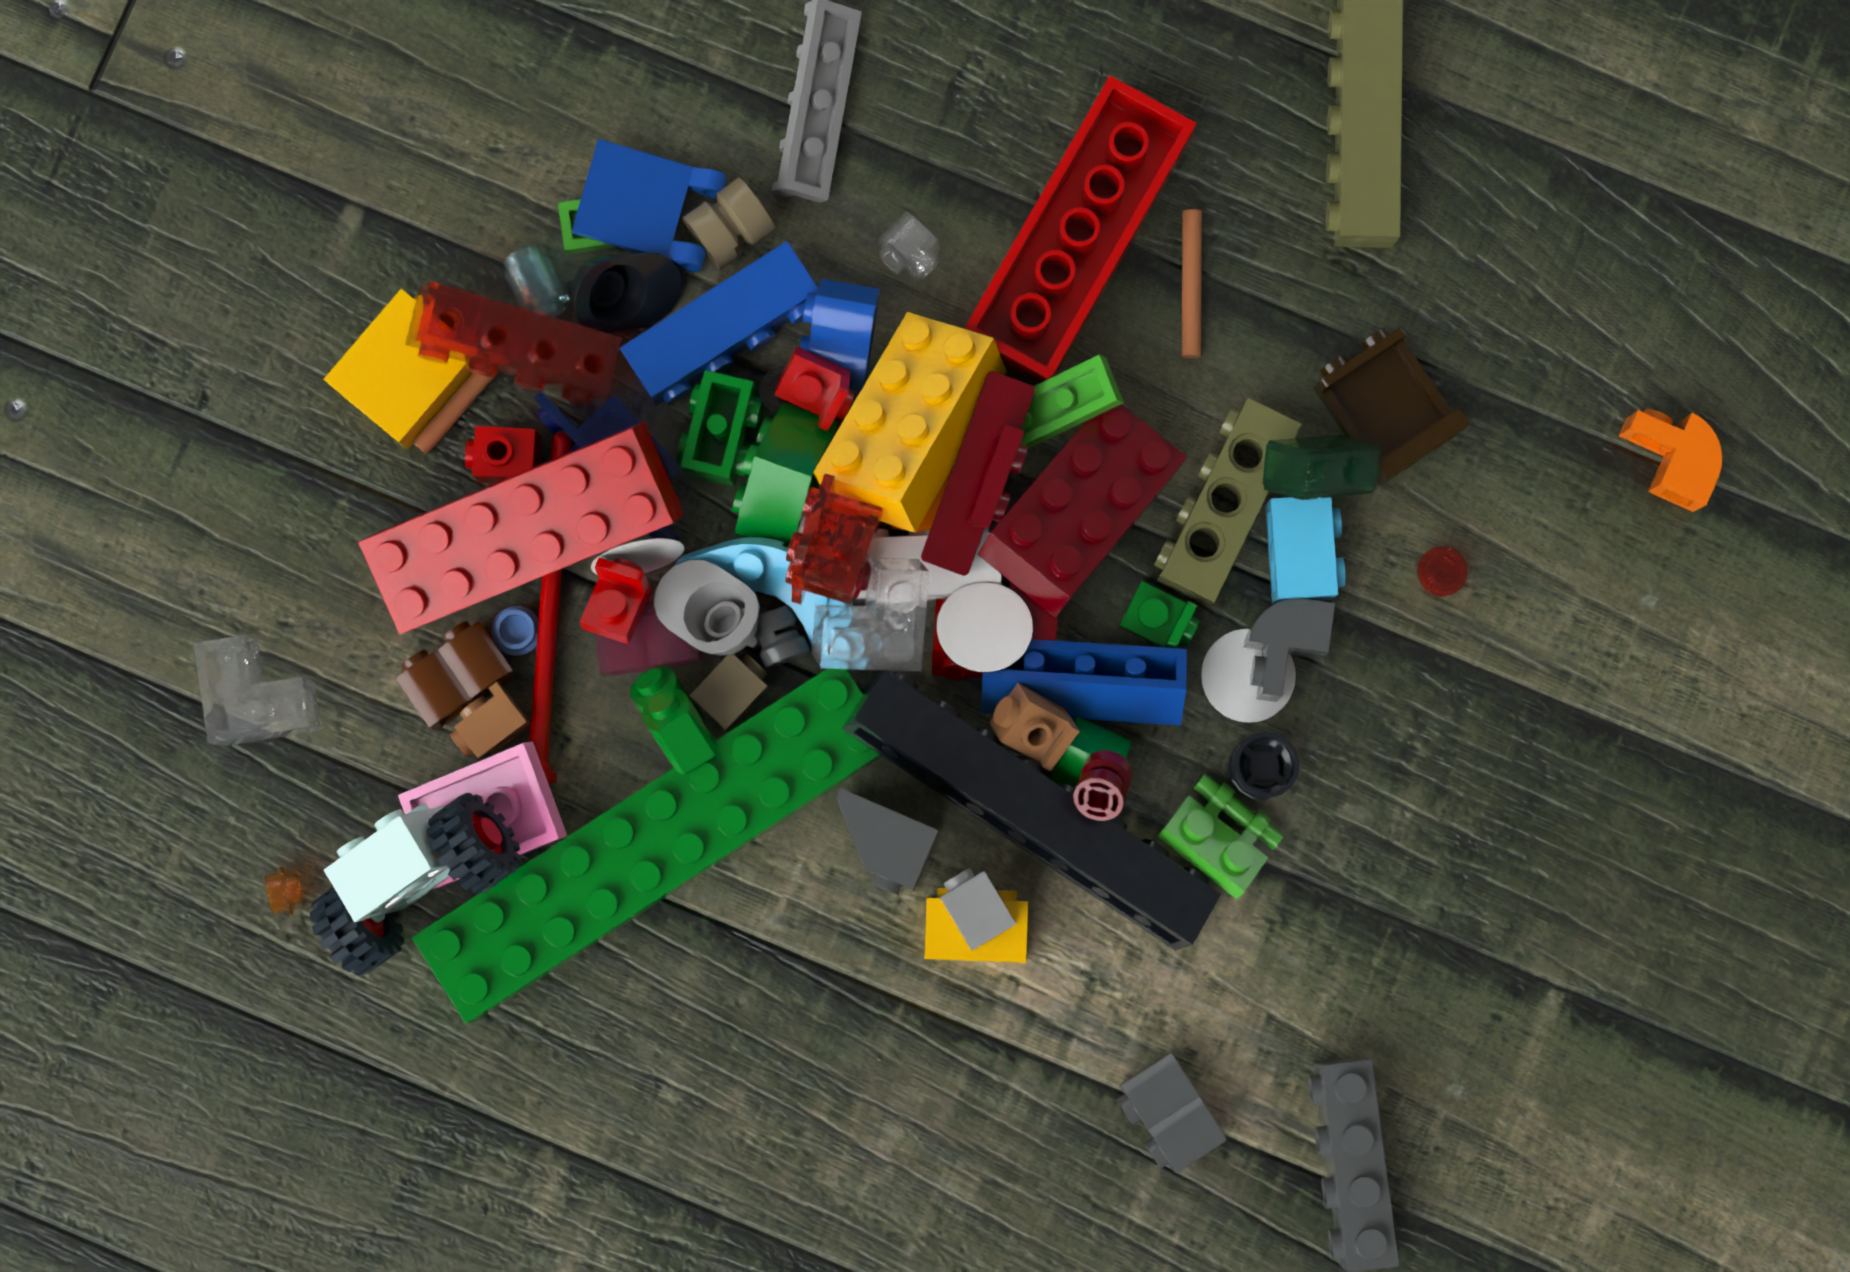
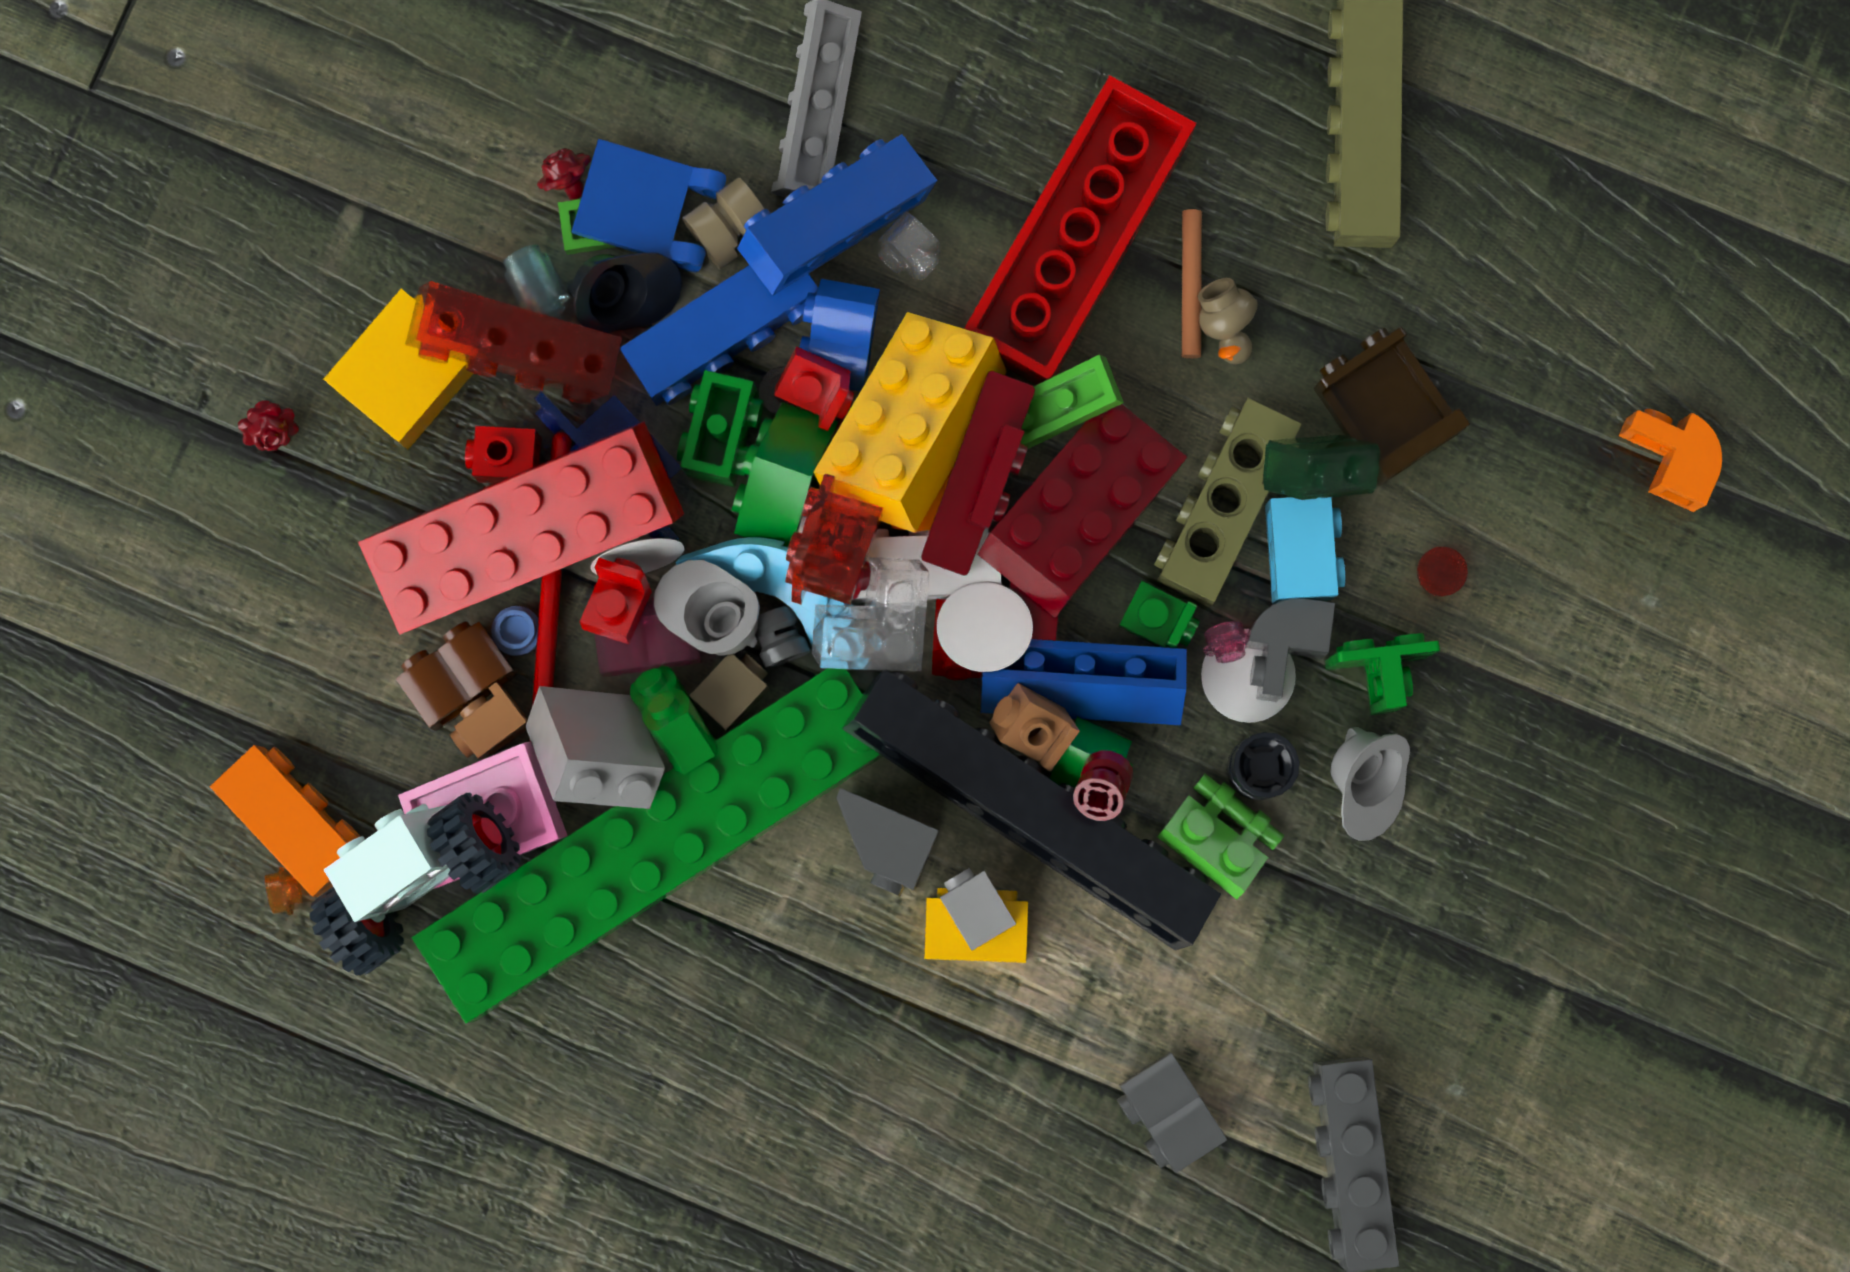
clear brick [194,635,321,747] -> none
nougat bar [412,331,524,455] -> none
none -> orange brick [210,745,361,897]
none -> dark red plant [238,400,299,451]
none -> light grey brick [525,686,665,809]
none -> dark red plant [537,148,592,201]
none -> blue brick [737,134,938,296]
none -> dark tan animal [1198,278,1258,365]
none -> clear pink plate [1203,621,1249,663]
none -> green bracket [1325,633,1440,715]
none -> light grey piece [1330,727,1410,841]

